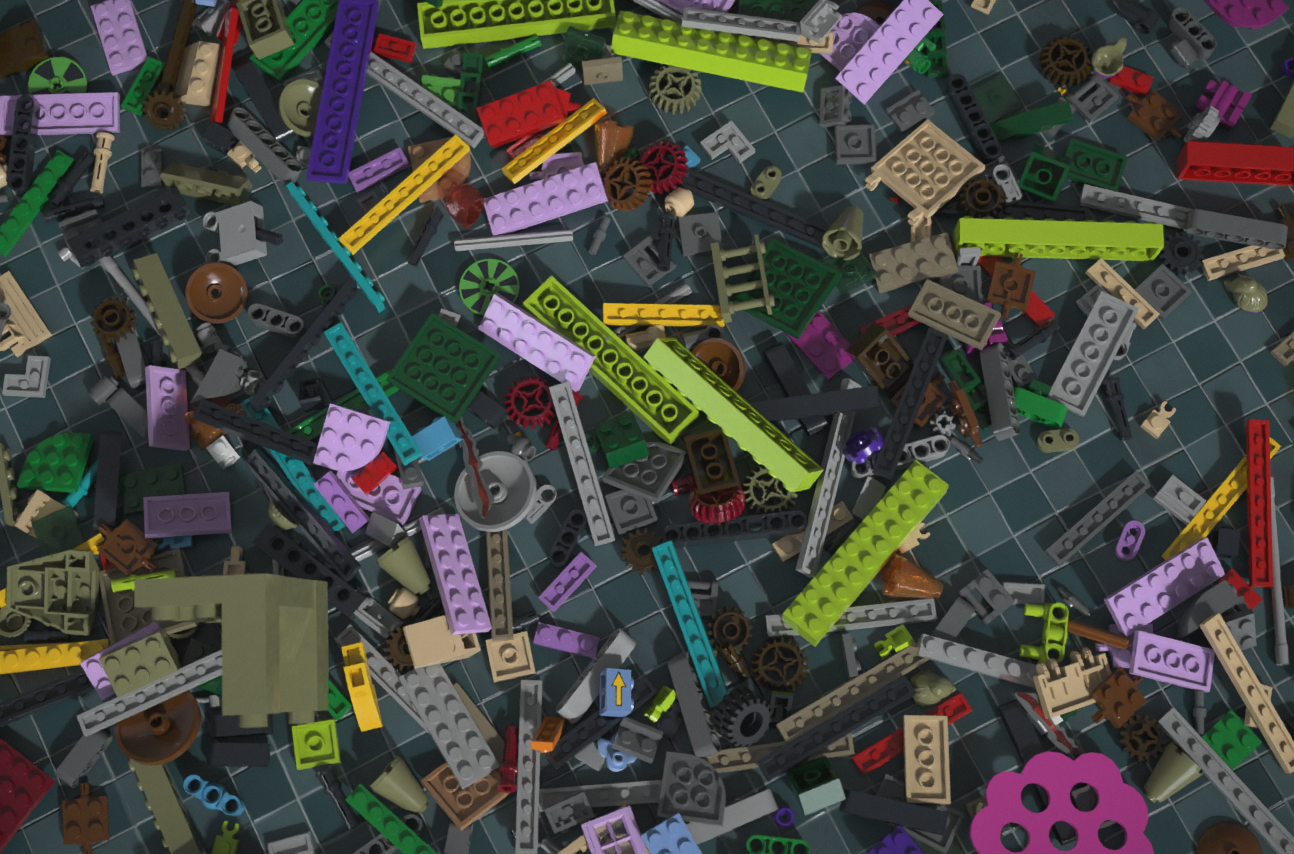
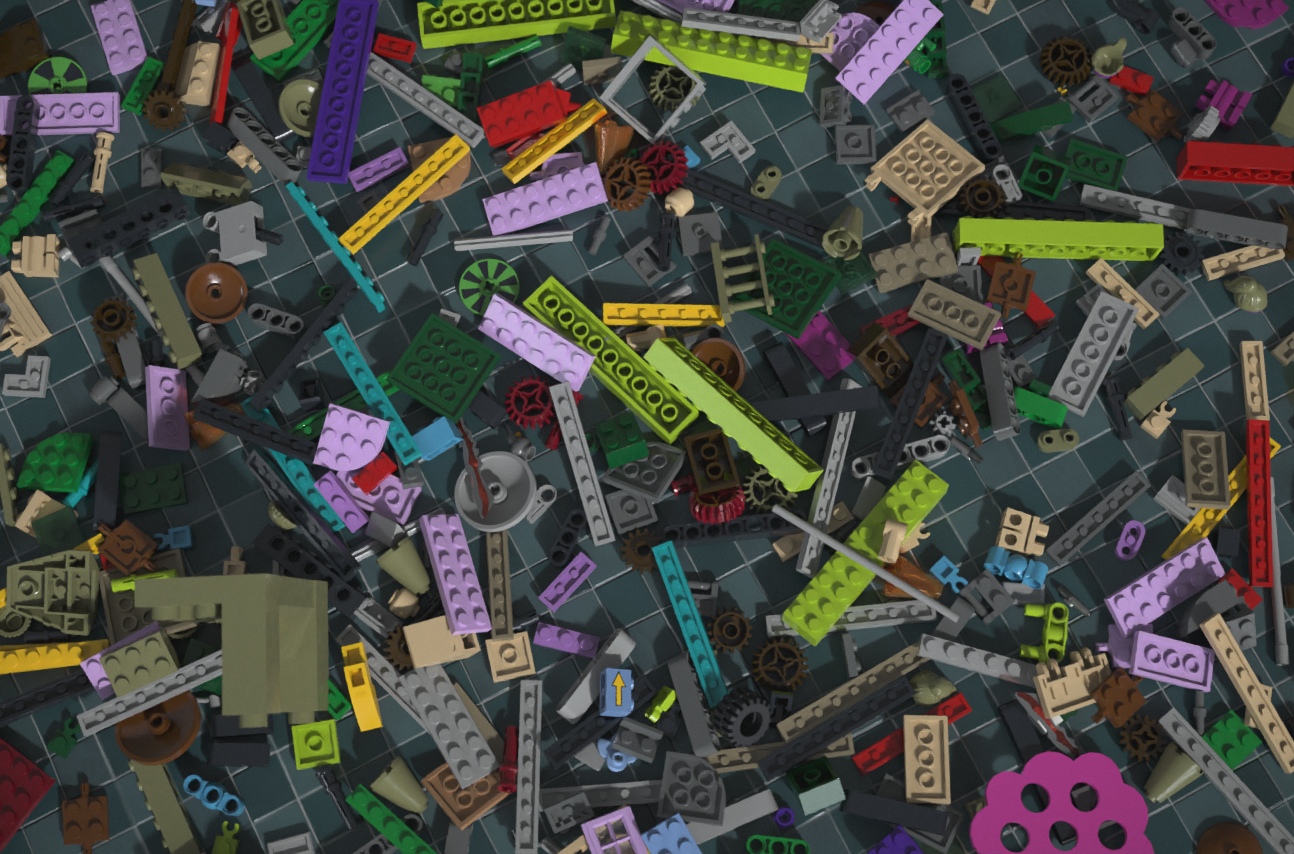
dark grey beam [55,729,113,788] -> none
lavender plate [143,492,232,538] -> none
white brick [206,436,240,470] -> none
clear red helmet [446,182,485,229] -> none
orange plate [531,716,566,753] -> none
dark brown pin [719,640,751,682] -> none
dark purple plate [842,427,884,464] -> none
lime plate [874,624,915,659] -> none
dark orange axle [1067,620,1130,650] -> none
none -> tan hips [11,234,60,277]
none -> dark green plate [46,718,82,759]
none -> light grey window [599,36,707,144]
none -> light grey piece [772,504,960,622]
none -> tan piece [878,518,908,563]
none -> dark azure plate [929,556,968,595]
none -> dark azure piece [983,546,1049,589]
none -> tan hips [995,508,1049,557]
none -> olive brick [1123,348,1205,421]
none -> dark tan plate [1181,430,1231,509]
none -> tan plate [1240,341,1270,420]

